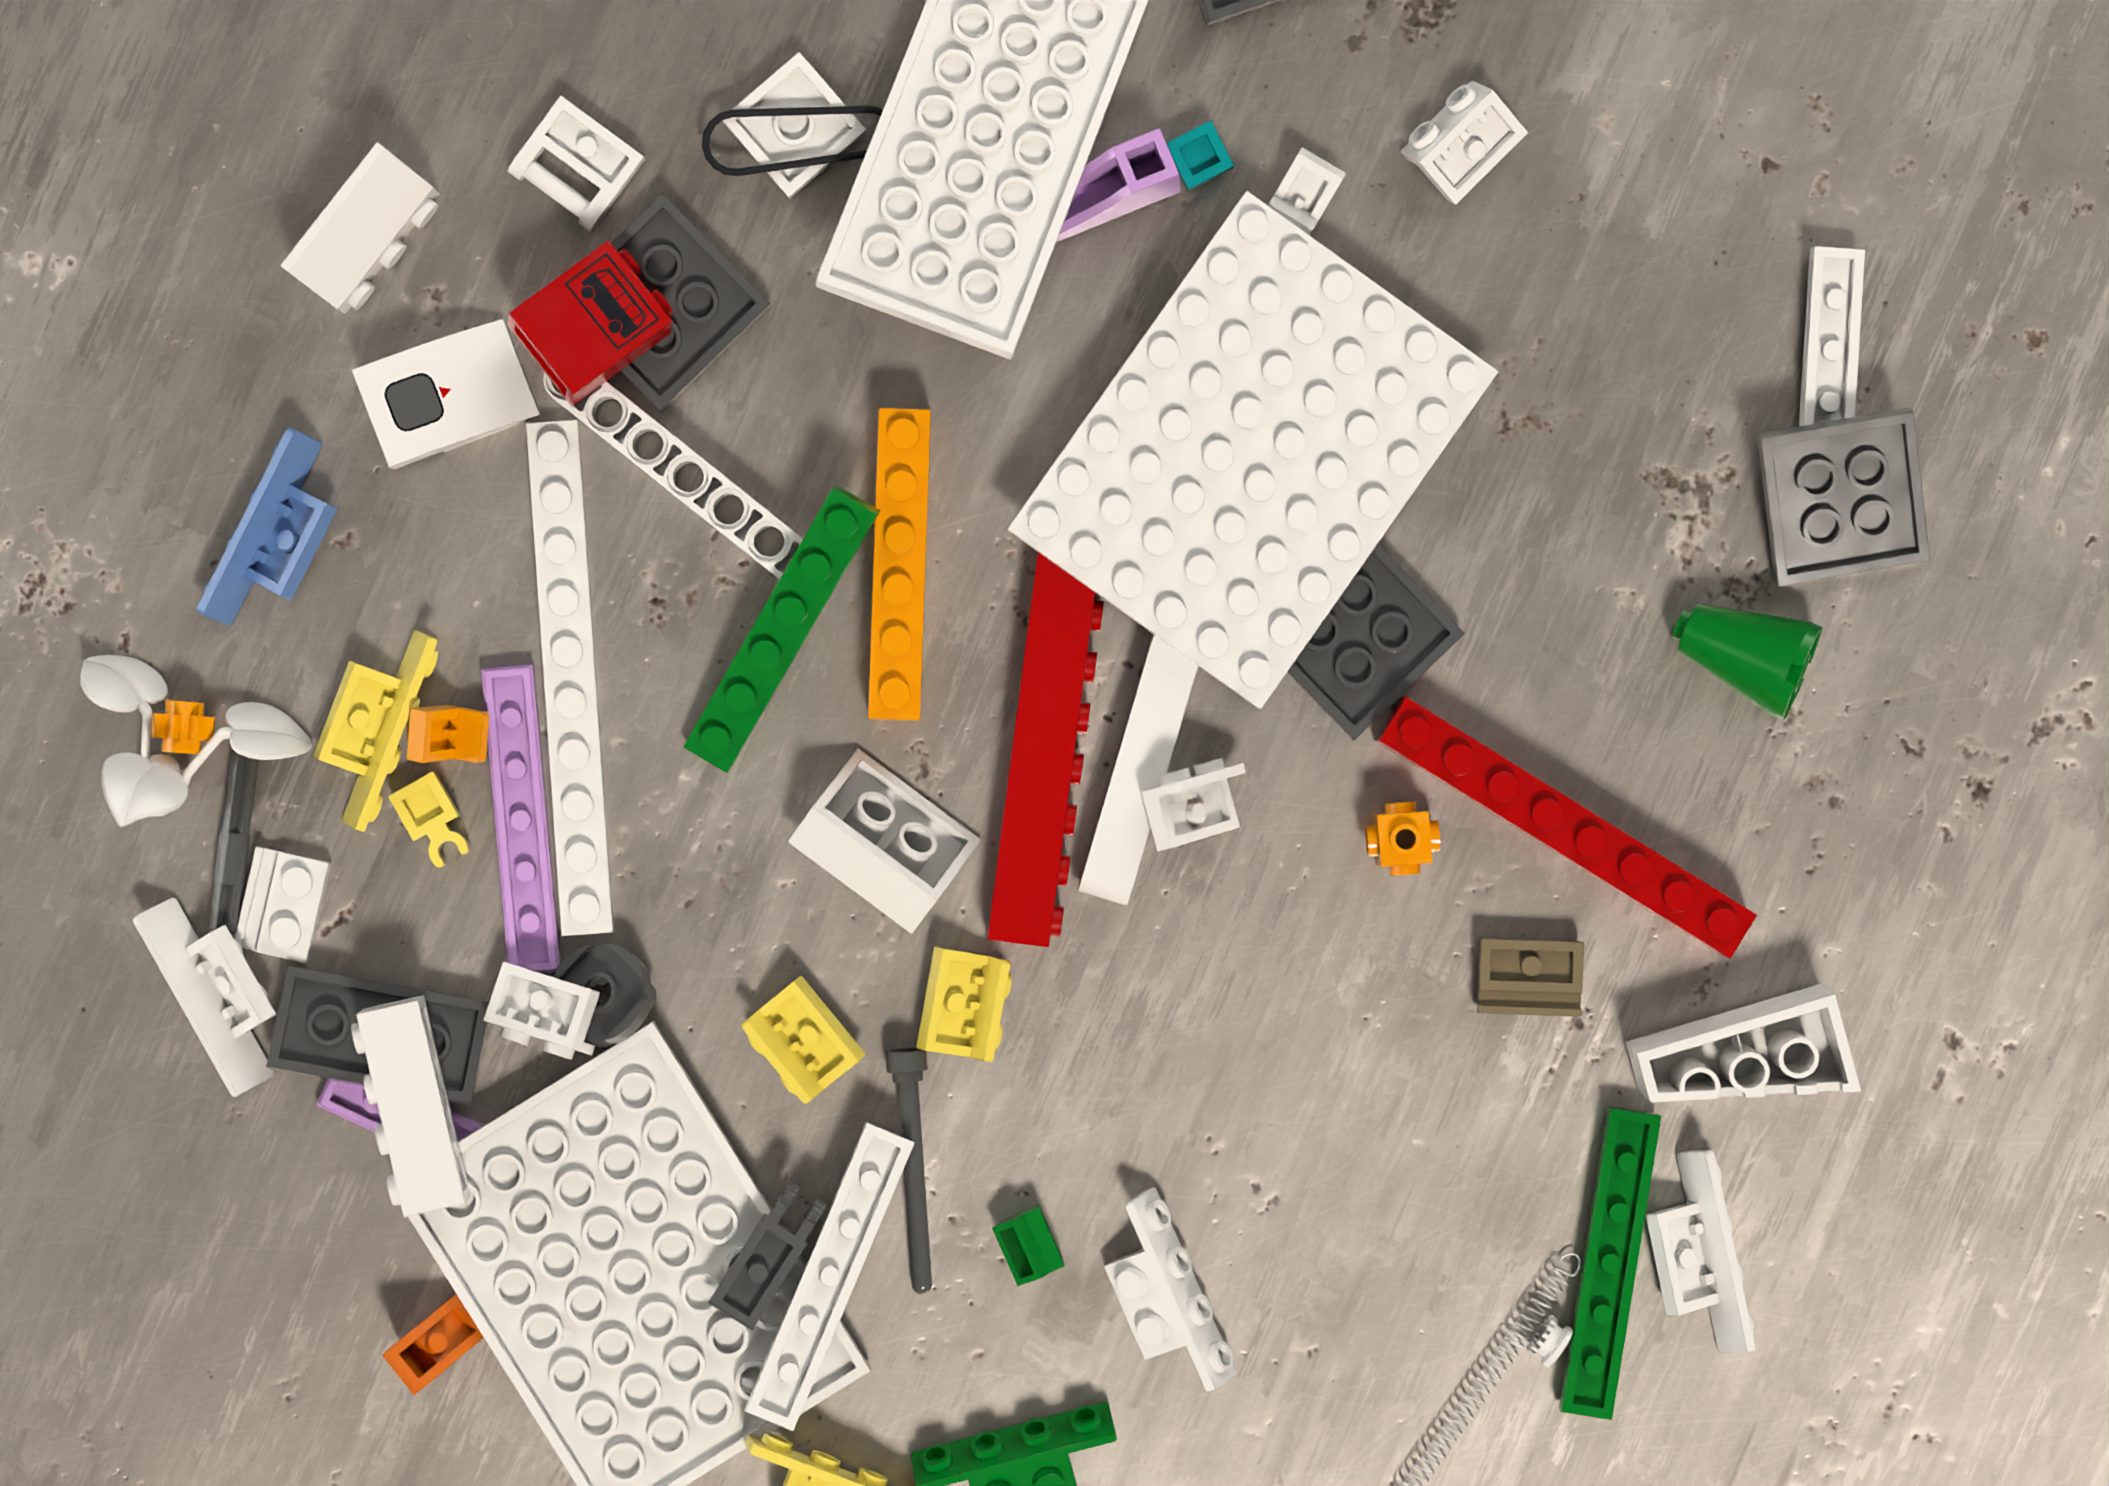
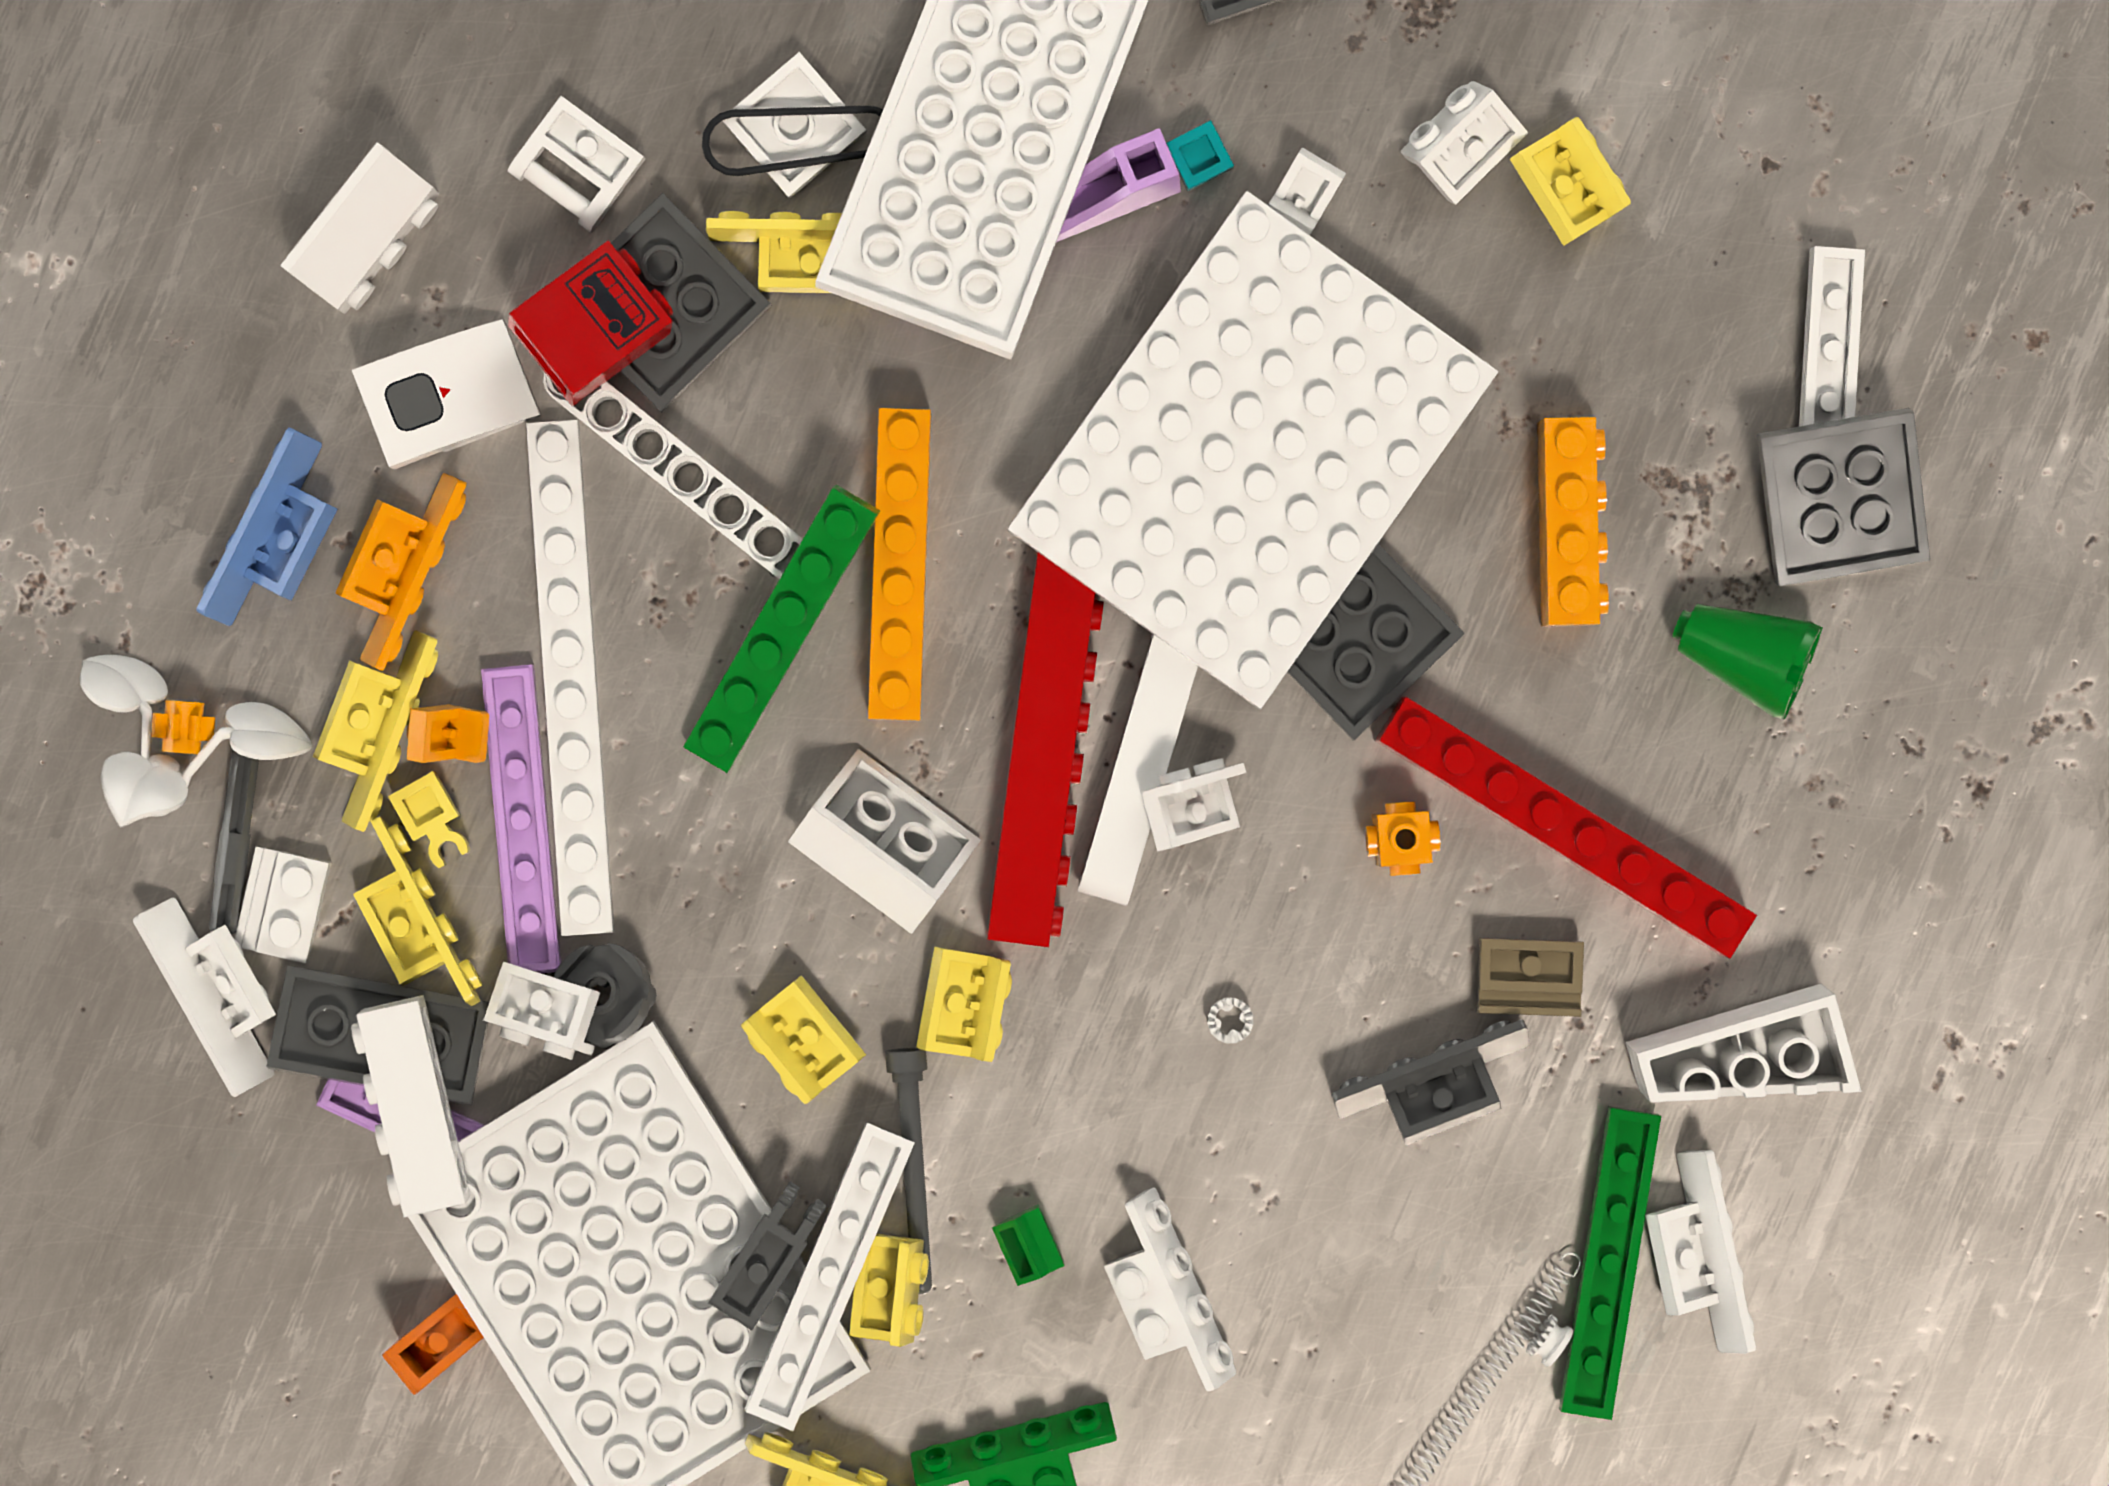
none -> light orange bracket [335,473,467,671]
none -> light yellow bracket [353,816,482,1006]
none -> light yellow bracket [706,211,842,293]
none -> light yellow bracket [849,1234,929,1347]
none -> white bush [1208,998,1253,1043]
none -> dark grey bracket [1332,1020,1530,1145]
none -> light yellow bracket [1510,117,1631,246]
none -> light orange brick [1537,417,1609,627]

